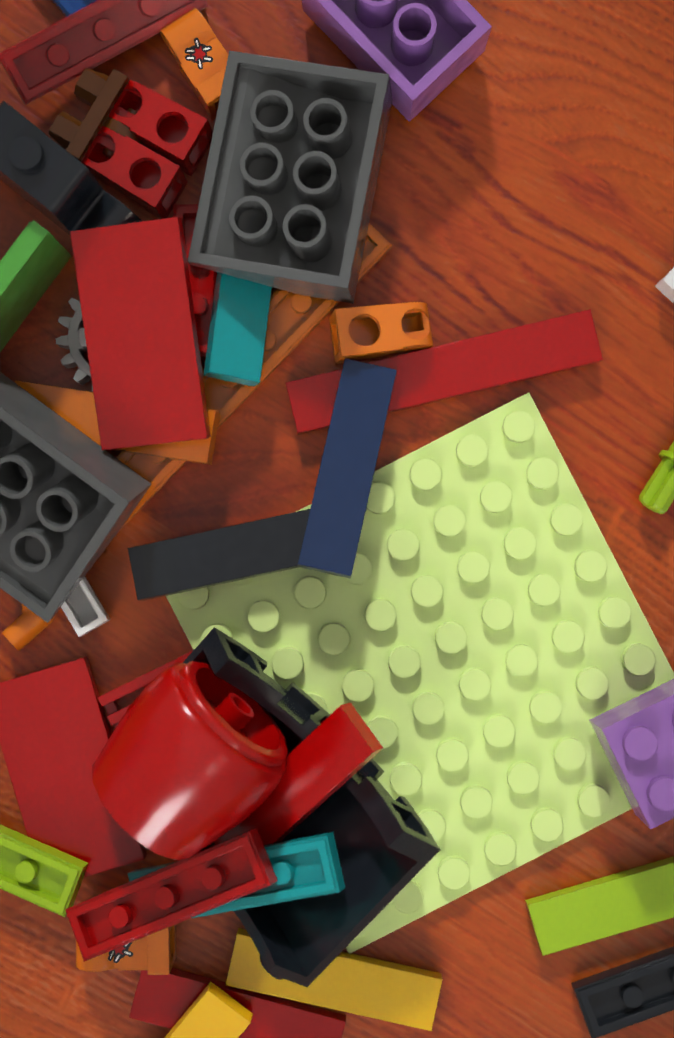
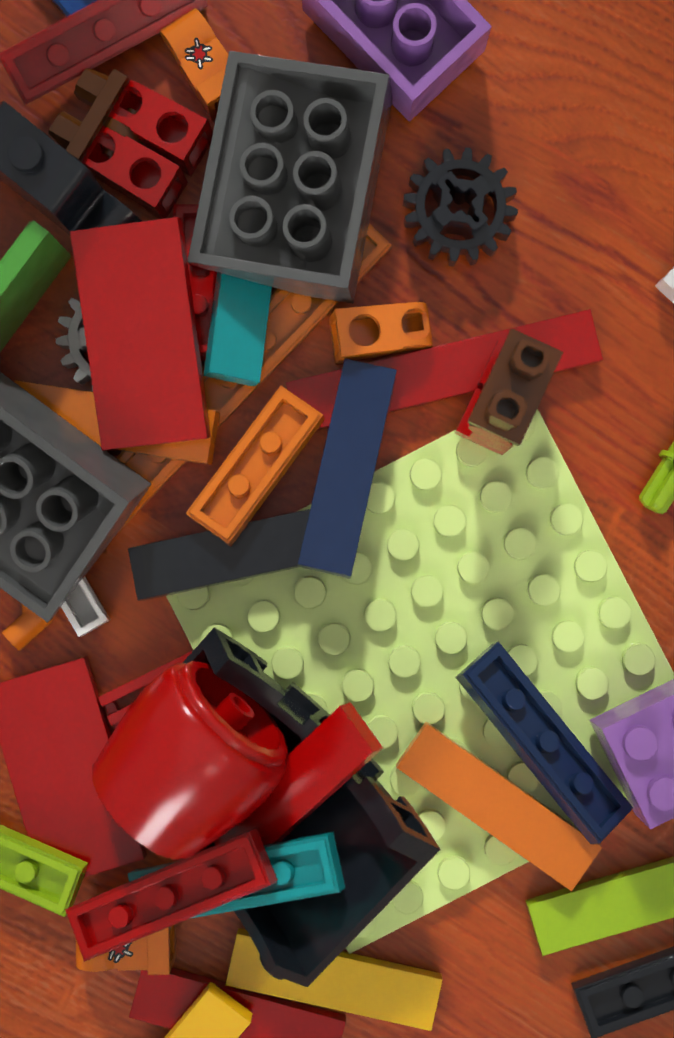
none -> orange tile [186,385,325,547]
none -> orange tile [396,722,602,891]
none -> black gear [403,147,518,267]
none -> reddish brown hips [455,328,563,455]
none -> dark blue tile [455,641,633,844]

